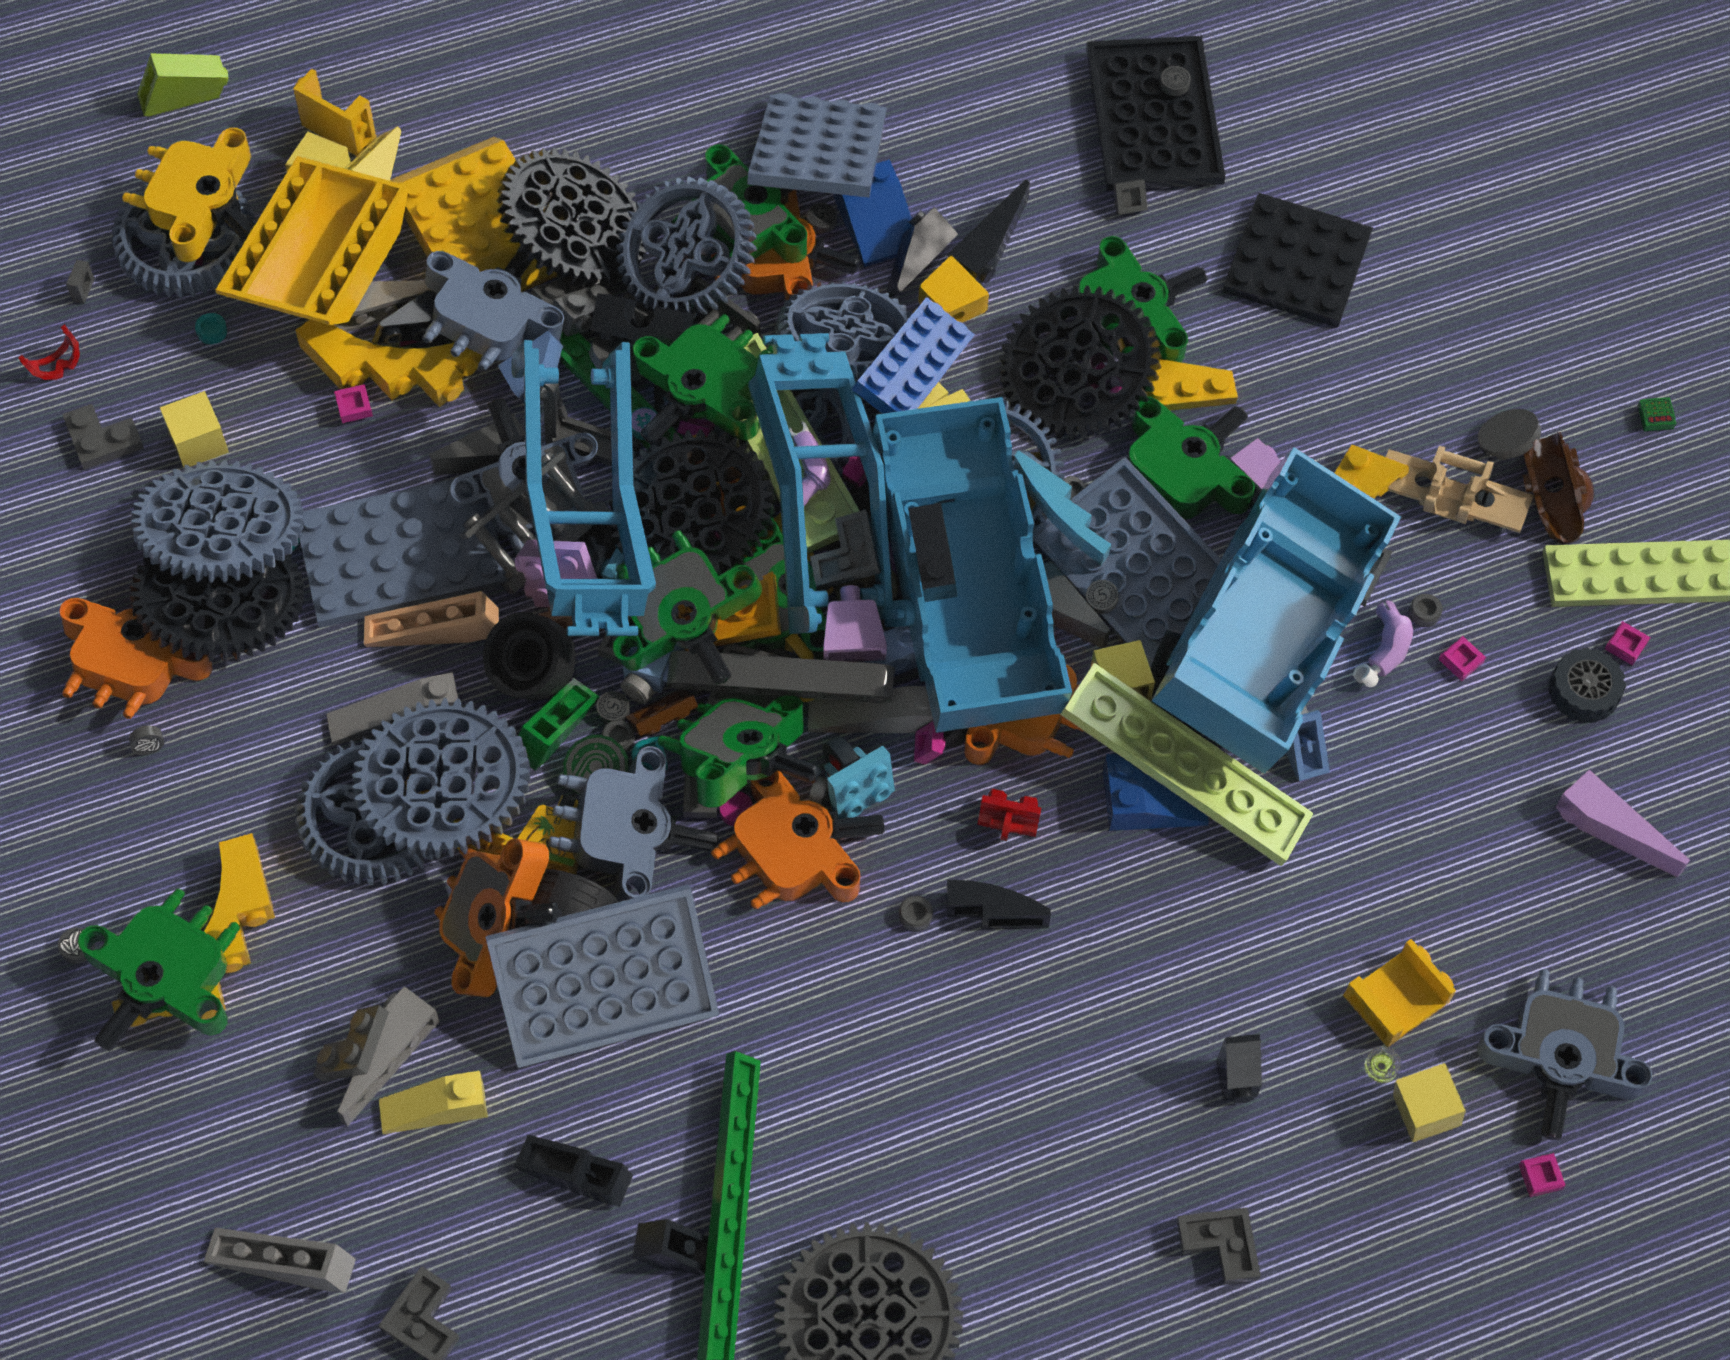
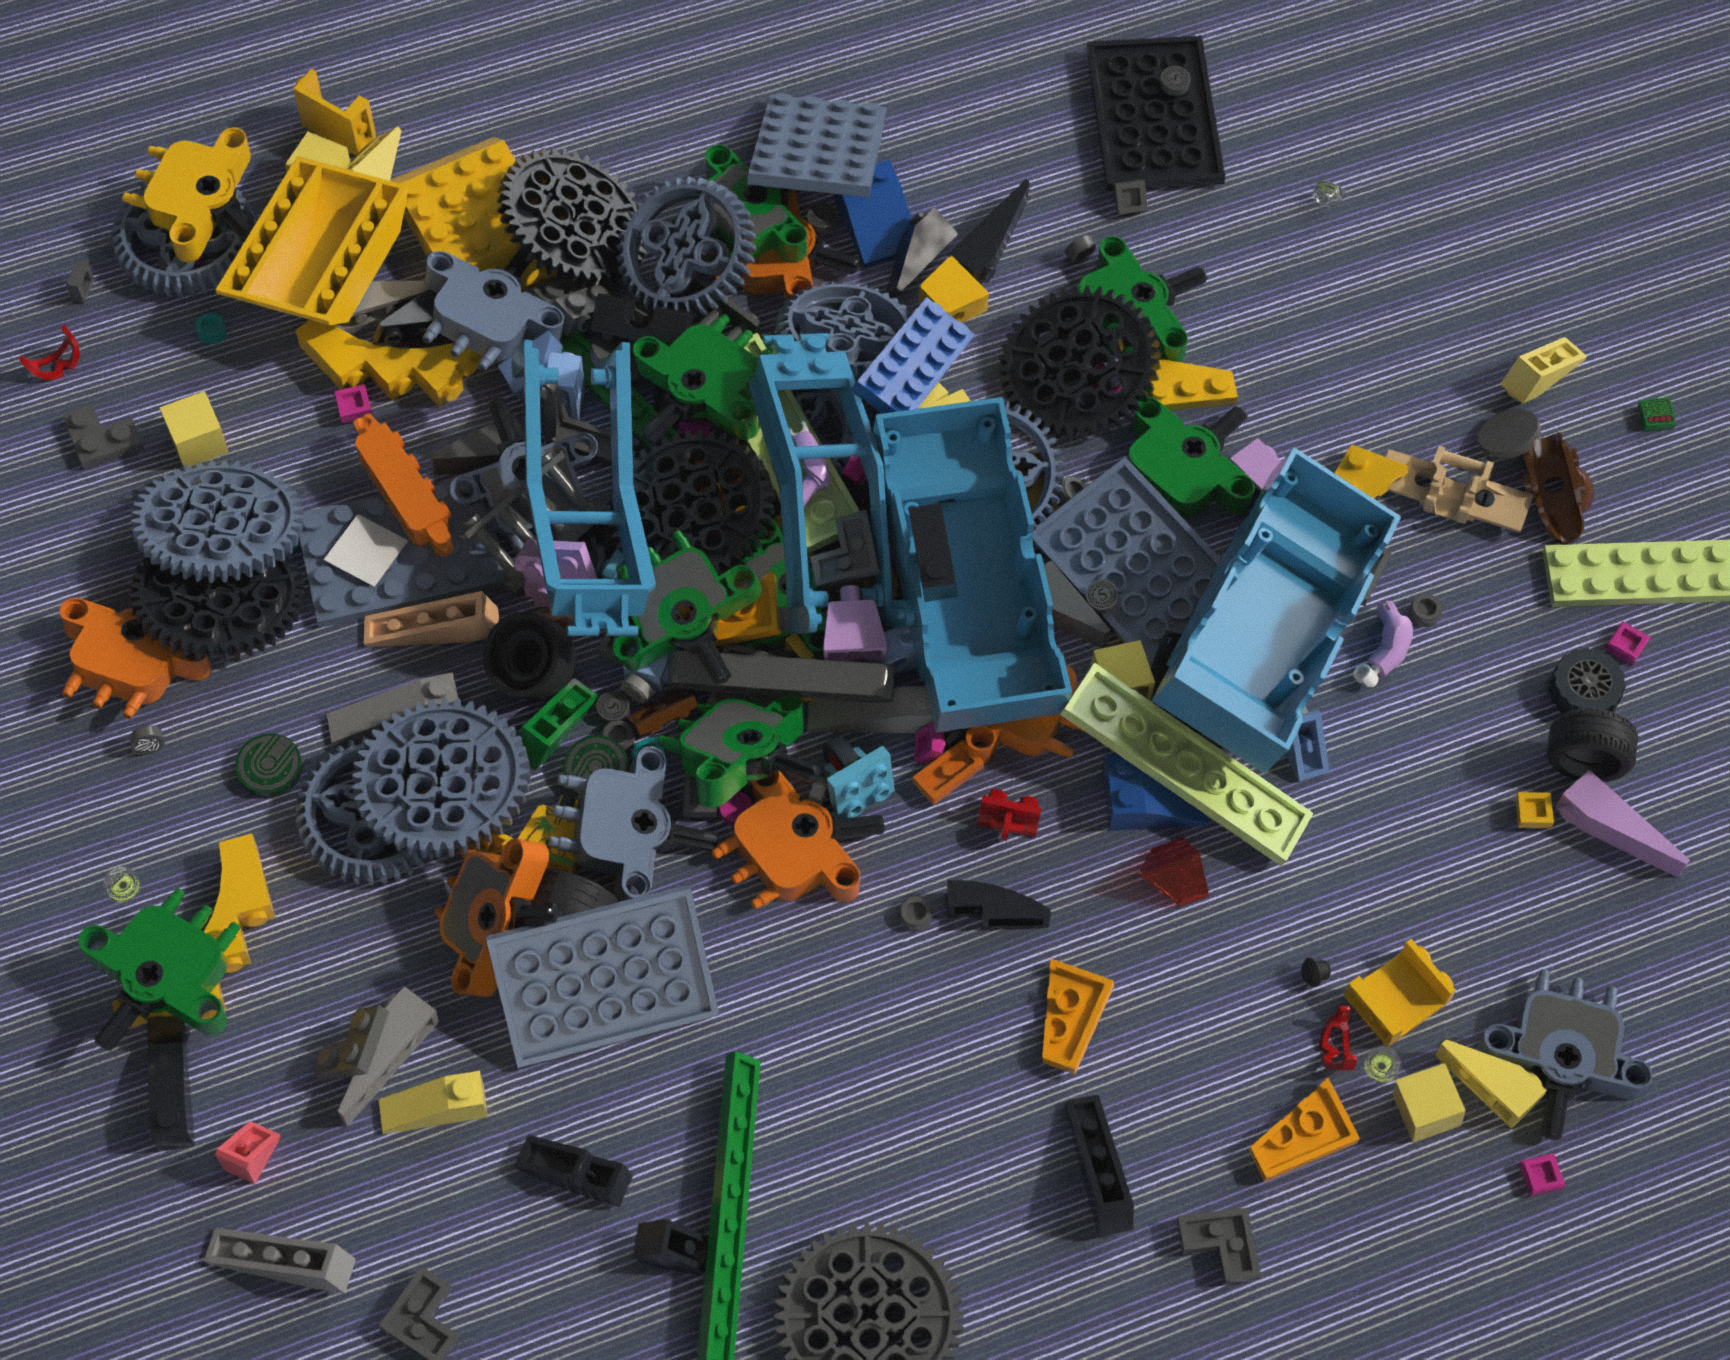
tile [58,928,95,964] -> none
lime slope [137,53,228,116] -> none
tile [631,407,658,440] -> none
medium azure slope [1014,450,1111,565] -> none
black slope [1216,1034,1262,1103] -> none
black plate [1222,192,1373,328] -> none
dark pink tile [1439,636,1486,681] -> none
none -> clear tile [104,867,140,902]
none -> black slope [147,1016,195,1152]
none -> coral slope [215,1121,281,1184]
none -> tile [235,734,303,798]
none -> white sticker [324,514,408,587]
none -> orange hinge [353,413,454,558]
none -> light blue brick [547,352,586,420]
none -> orange plate [912,739,984,806]
none -> light orange wing [1042,958,1114,1074]
none -> dark grey tile [1065,236,1096,263]
none -> black slope [1065,1094,1134,1236]
none -> clear red slope [1138,838,1209,908]
none -> light orange wing [1249,1078,1360,1182]
none -> black piece [1301,957,1331,988]
none -> clear tile [1312,181,1344,208]
none -> red helmet [1319,1006,1357,1071]
none -> light yellow slope [1435,1040,1547,1129]
none -> light yellow slope [1500,337,1587,404]
none -> yellow plate [1515,792,1554,828]
none -> black tyre [1547,708,1638,782]

